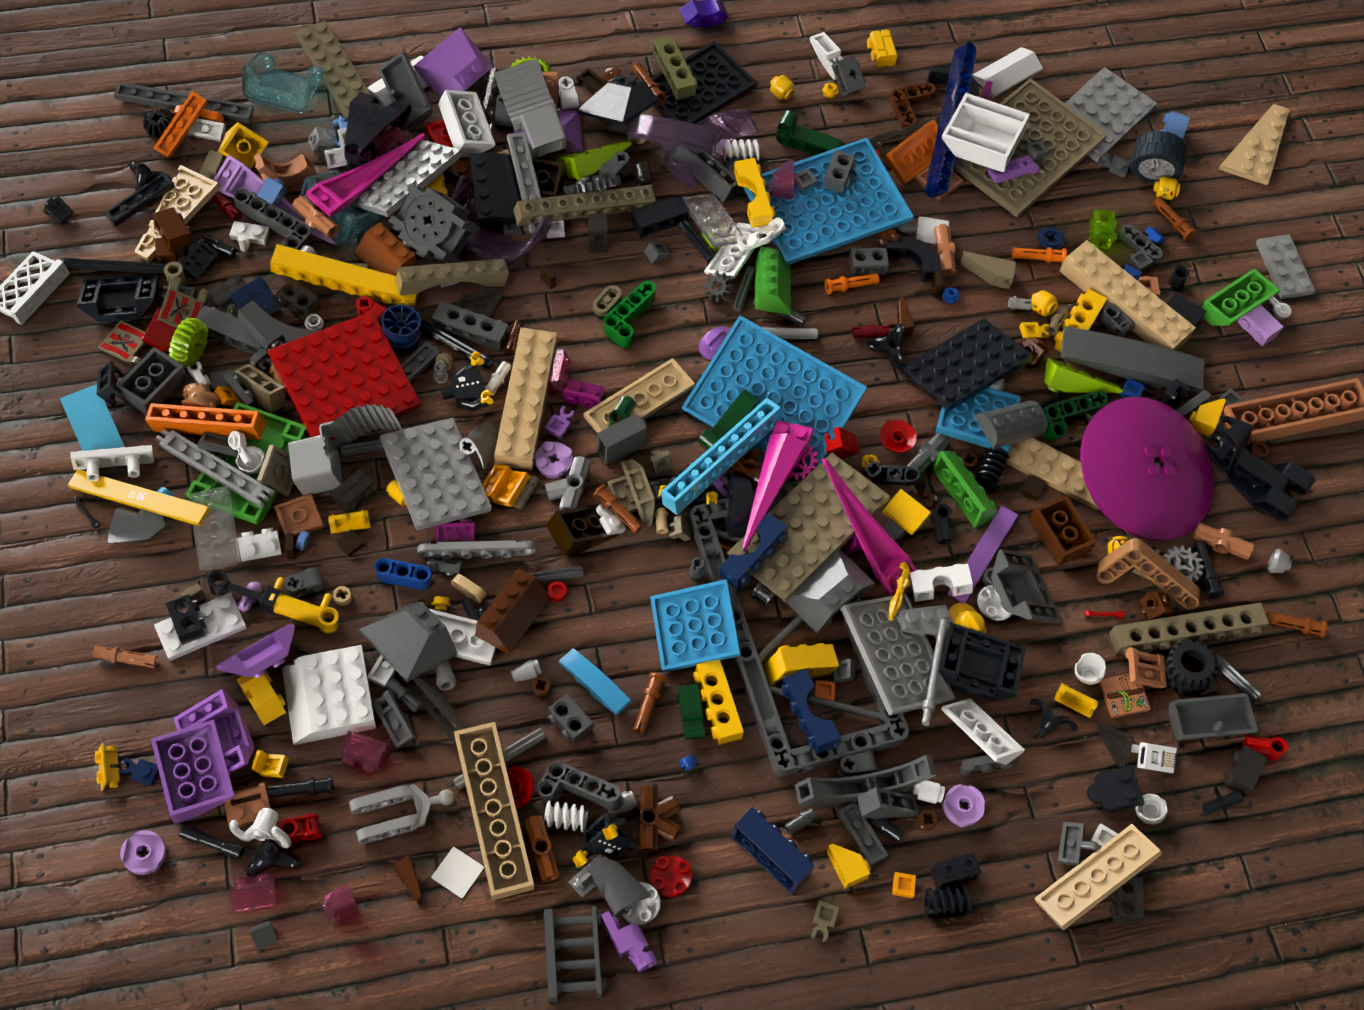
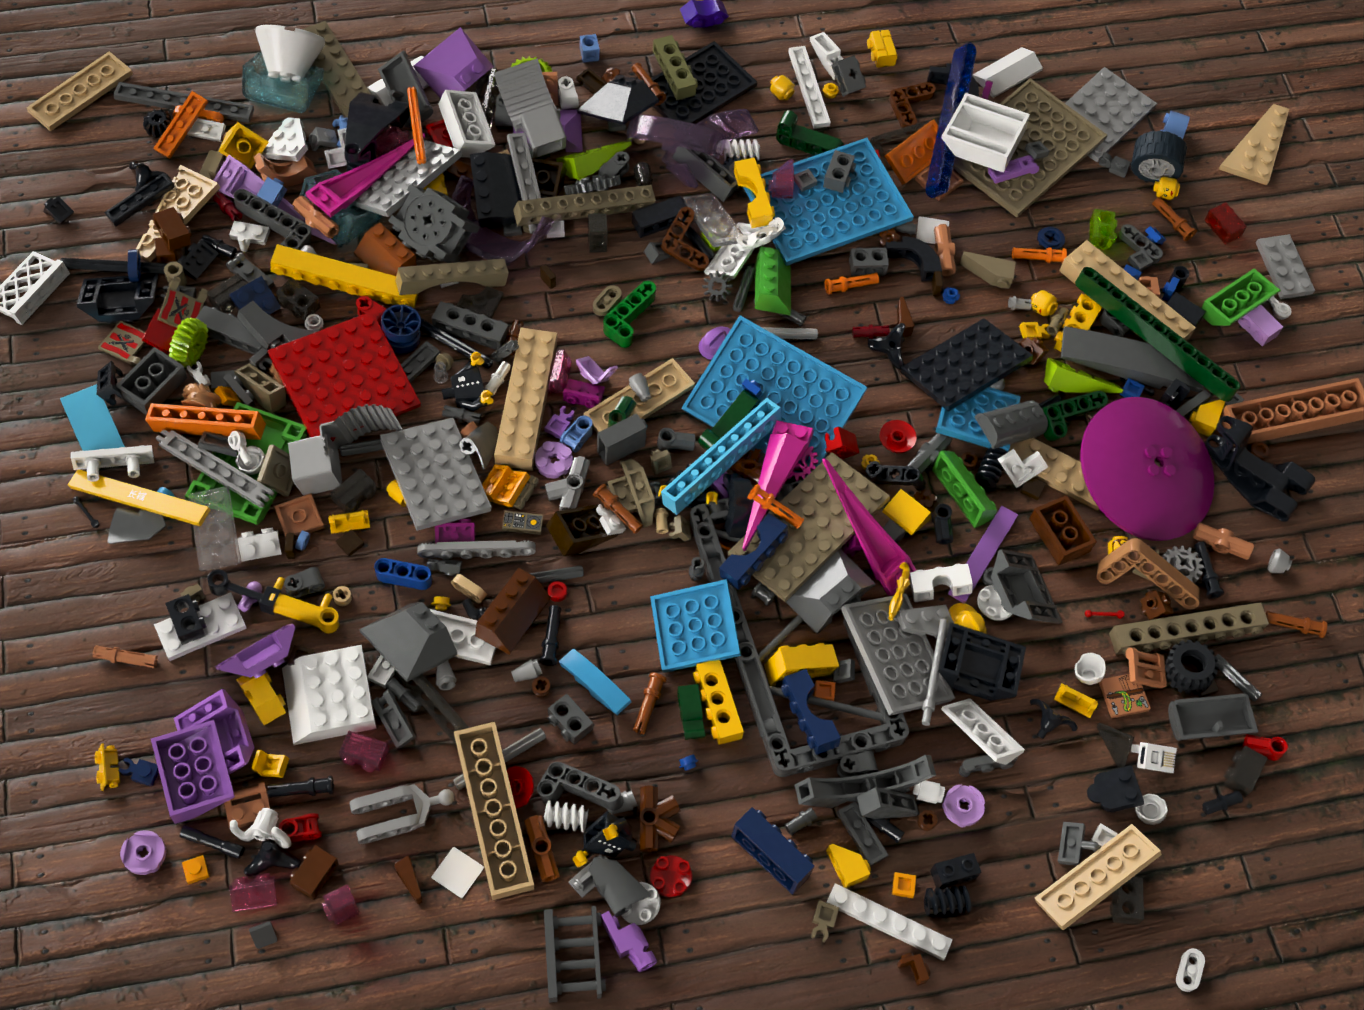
none -> tan plate [27,51,133,131]
none -> dark blue beam [128,249,141,282]
none -> light orange plate [182,855,210,884]
none -> dark grey plate [225,252,275,289]
none -> white cone [255,25,325,83]
none -> white plate [261,118,308,161]
none -> reddish brown brick [290,845,339,900]
none -> orange axle [407,87,426,164]
none -> dark grey pin [442,405,482,425]
none -> nougat tile [459,421,478,438]
none -> dark grey axle [491,340,519,362]
none -> tile [502,511,543,535]
none -> black pin [539,605,562,666]
none -> medium blue piece [560,416,593,453]
none -> lavender piece [576,356,618,384]
none -> medium blue brick [580,34,600,62]
none -> light grey cone [629,373,651,402]
none -> dark grey piece [657,428,695,451]
none -> reddish brown beam [661,207,709,271]
none -> blue plate [742,378,762,398]
none -> orange pin [748,484,804,529]
none -> white plate [788,46,831,129]
none -> white plate [826,883,952,961]
none -> reddish brown bracket [897,952,930,986]
none -> white plate [998,449,1048,488]
none -> dark green beam [1075,267,1240,402]
none -> blue plate [1162,277,1180,302]
none -> white plate [1176,948,1205,992]
none -> clear red brick [1204,202,1247,245]

